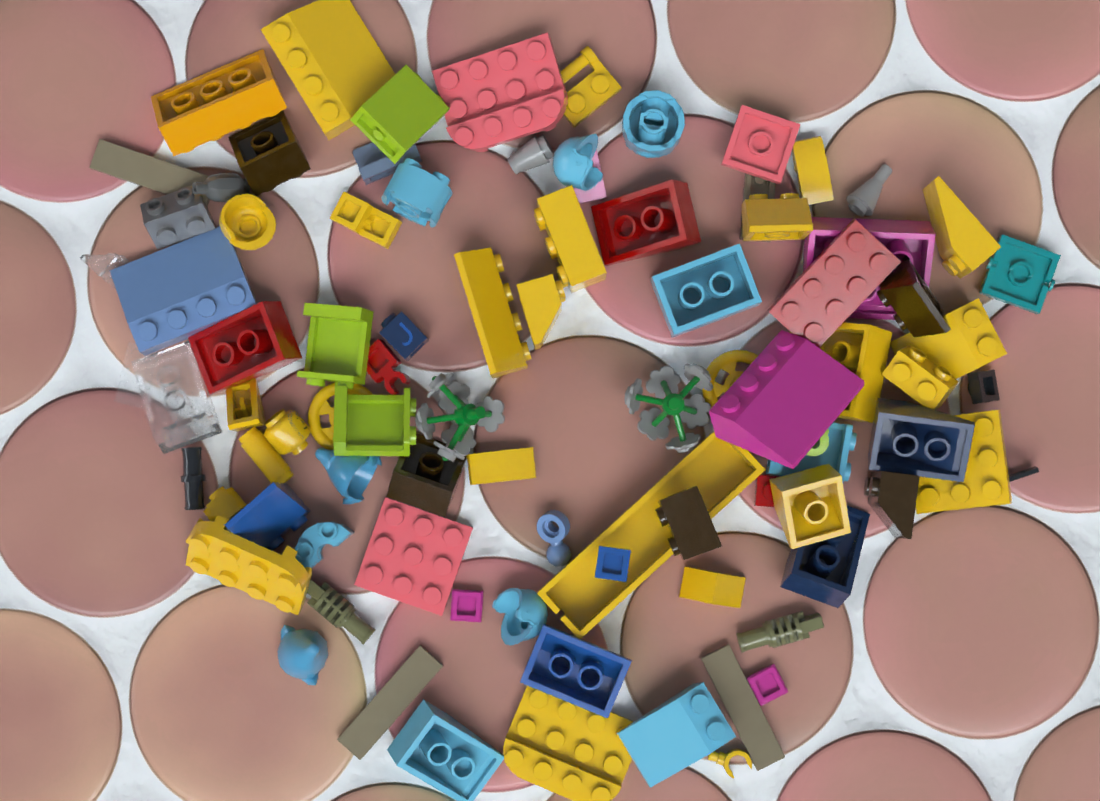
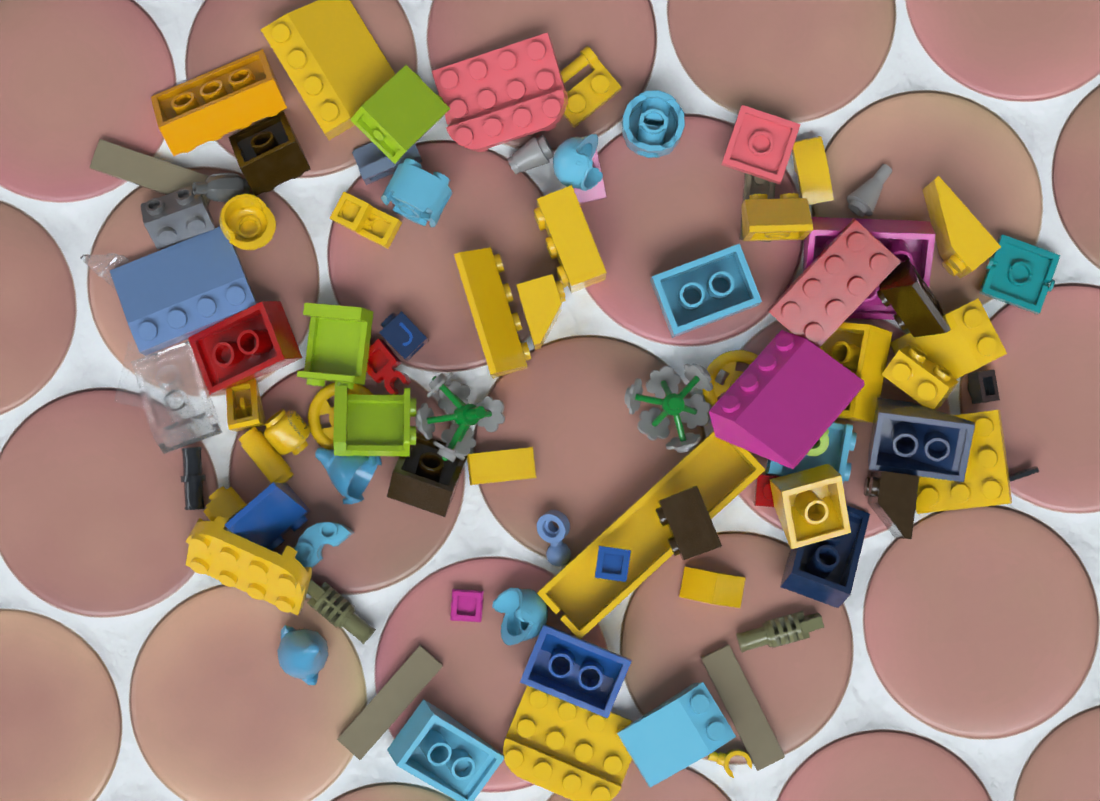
coral plate [354,497,473,616] -> none
red slope [591,179,701,266] -> none
dark pink tile [746,664,788,706] -> none

